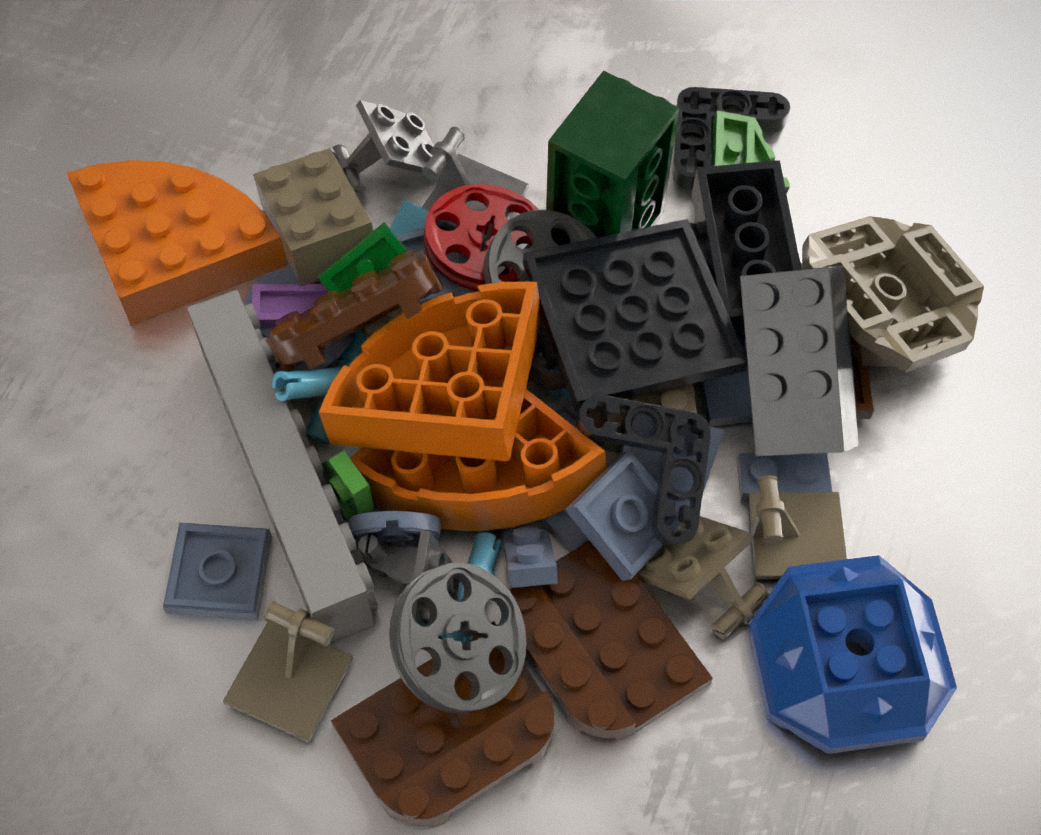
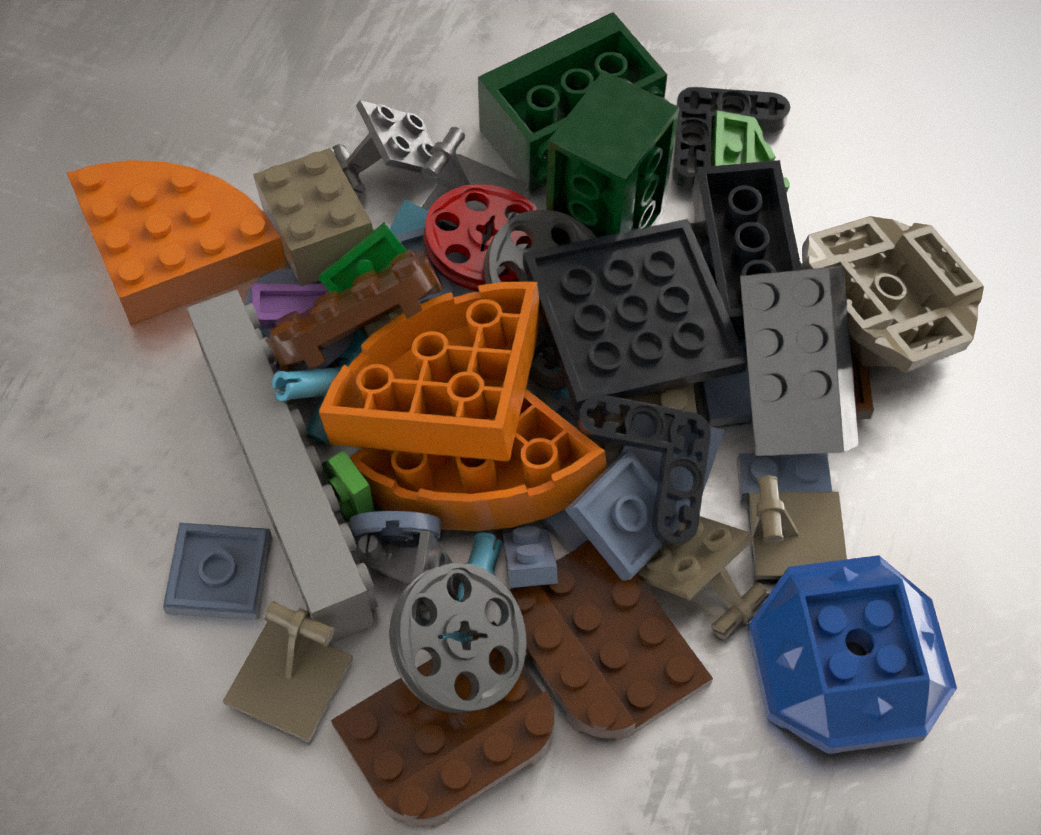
none -> dark green brick [478,12,668,193]

